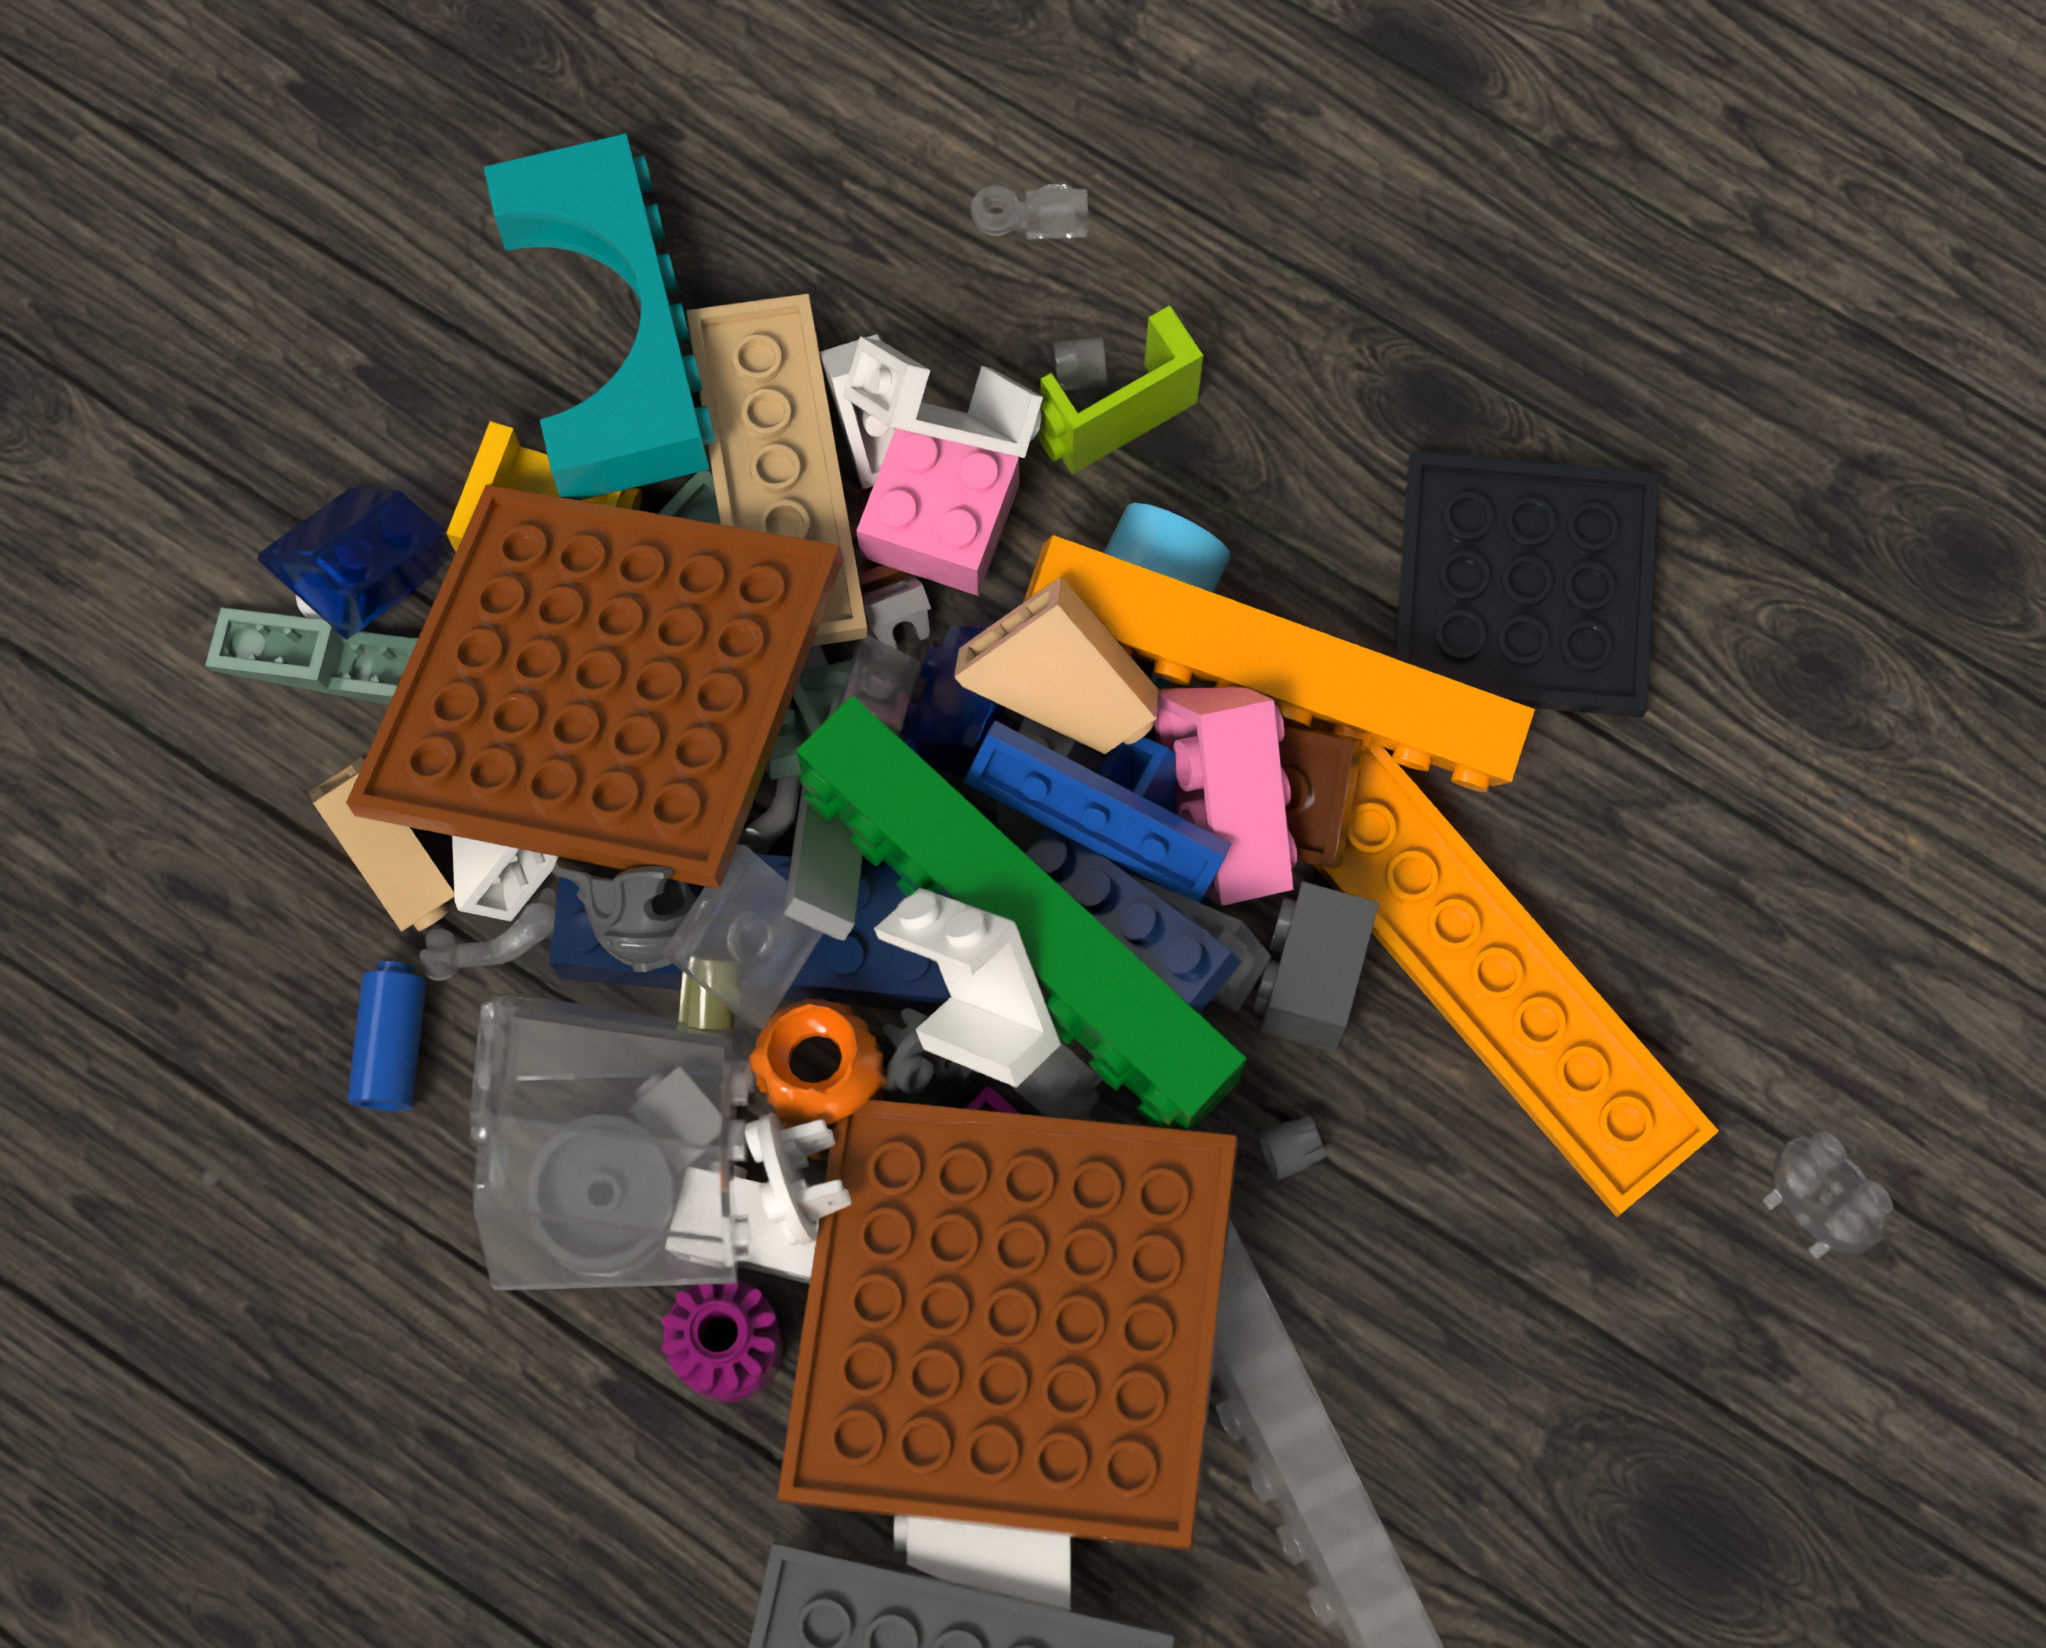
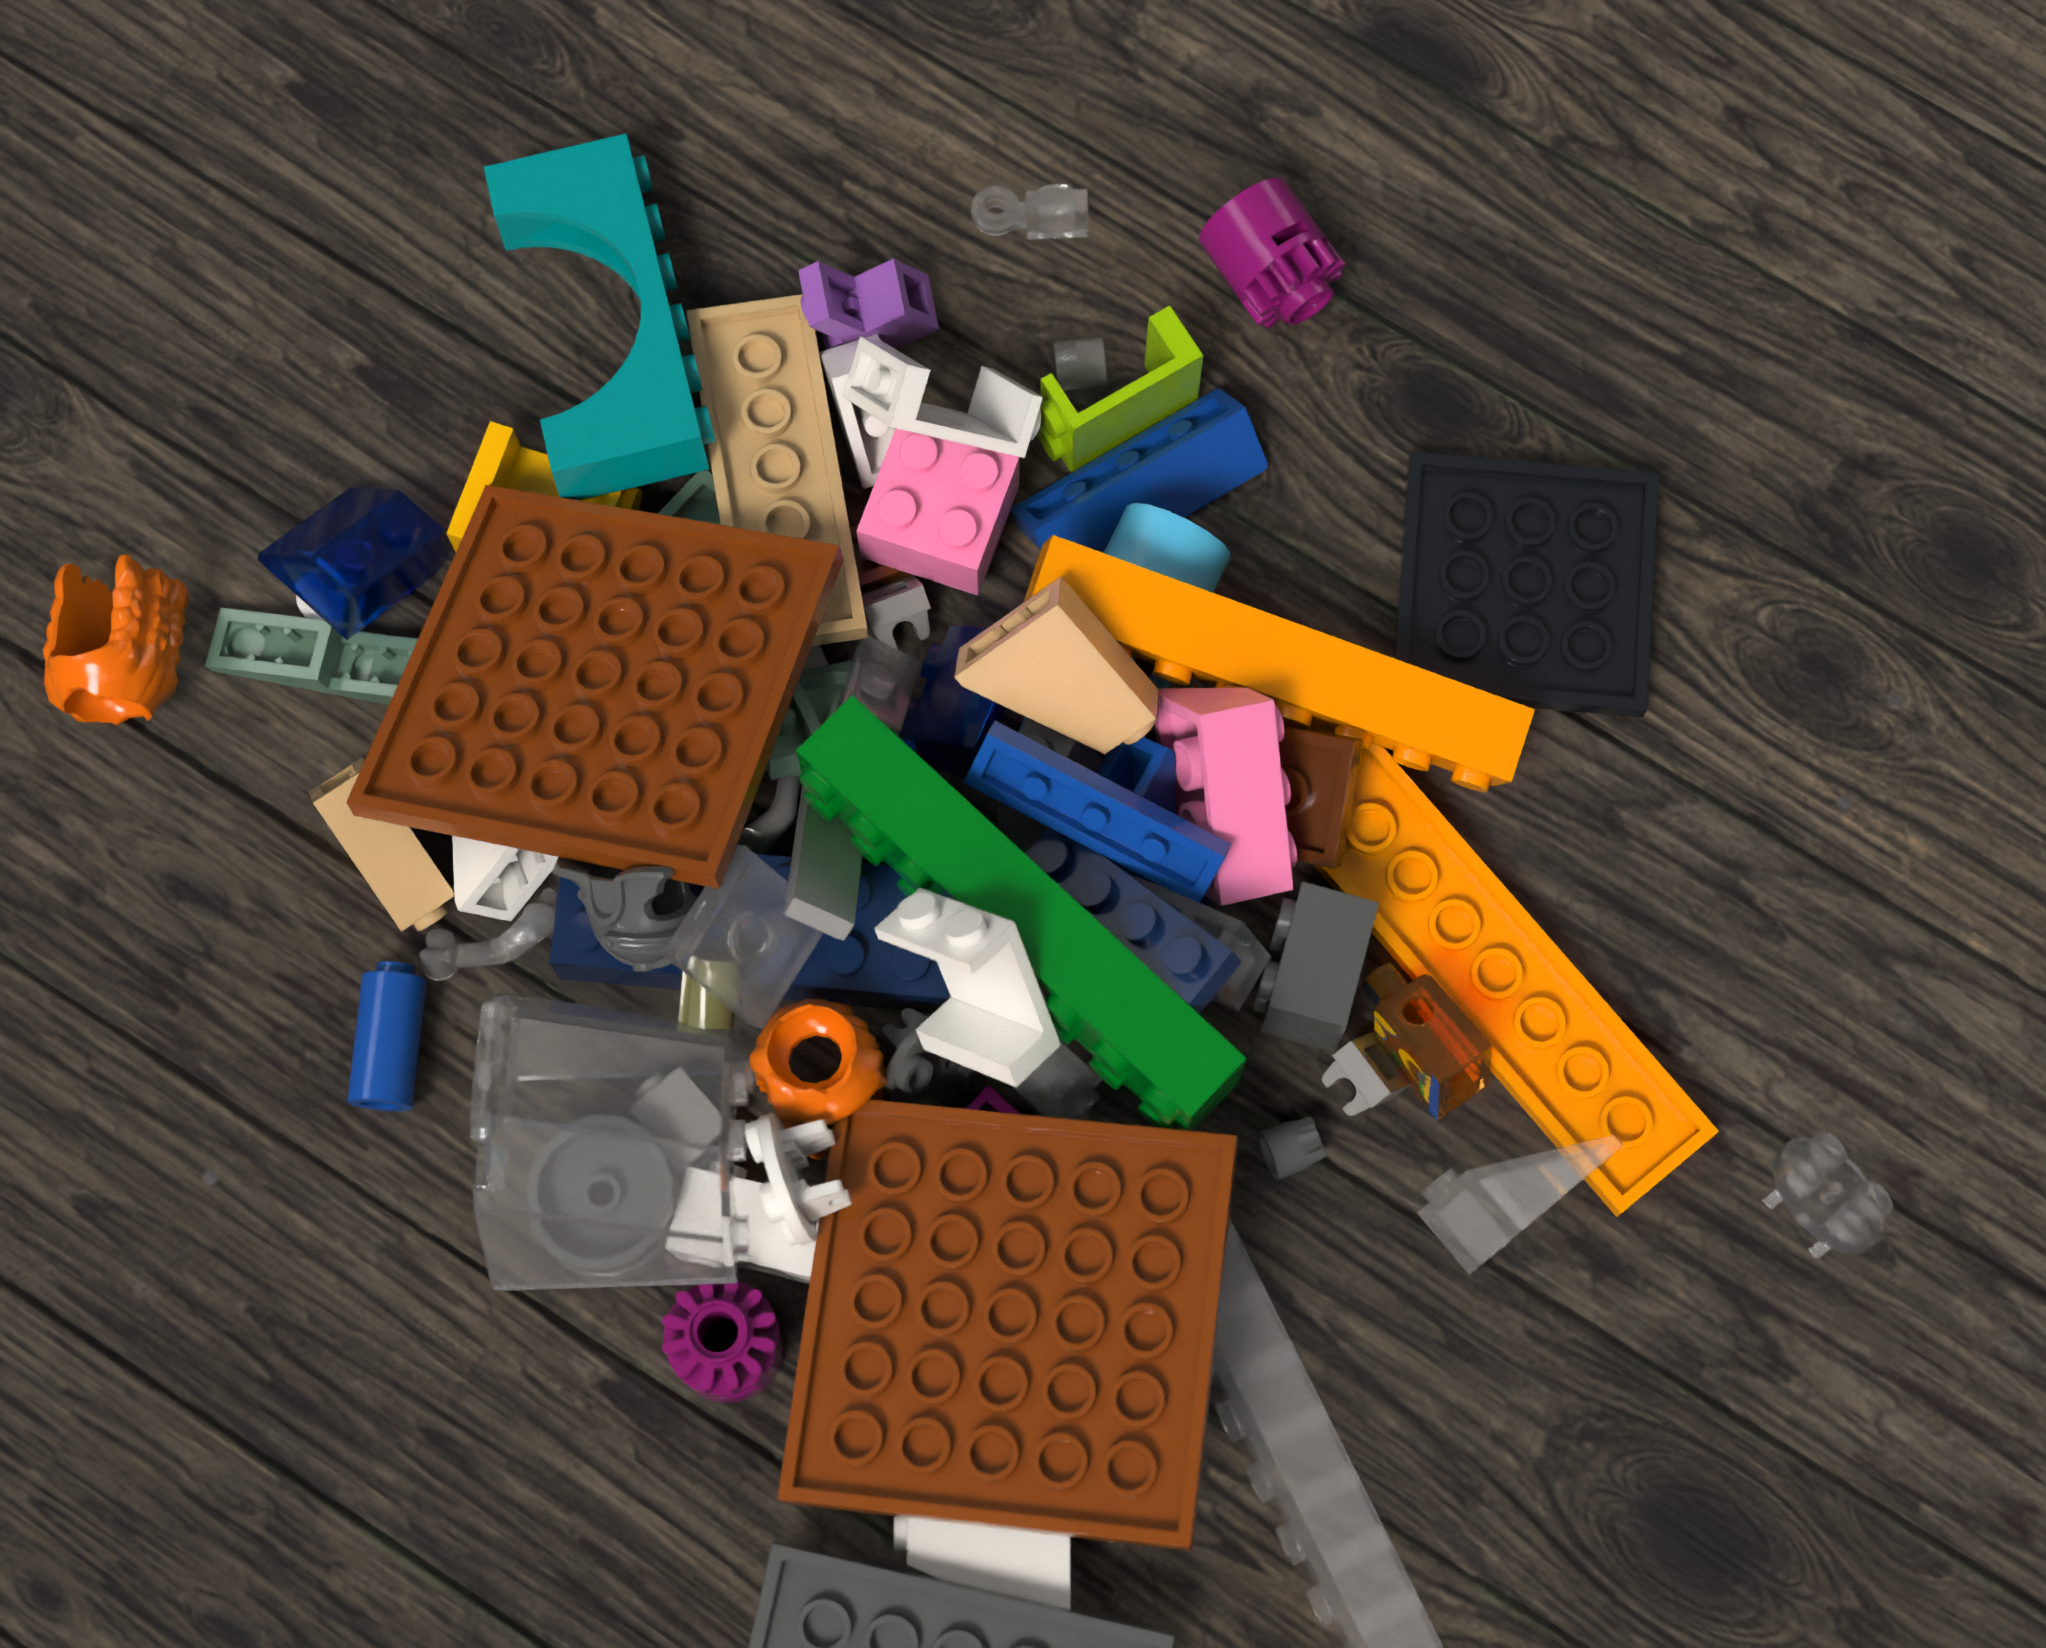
none -> orange piece [43,555,189,726]
none -> medium lavender brick [798,258,939,350]
none -> blue panel [1010,388,1268,553]
none -> magenta gear [1199,177,1345,329]
none -> light grey tile [1322,1032,1412,1116]
none -> clear orange torso [1361,963,1492,1122]
none -> clear slope [1417,1135,1625,1274]

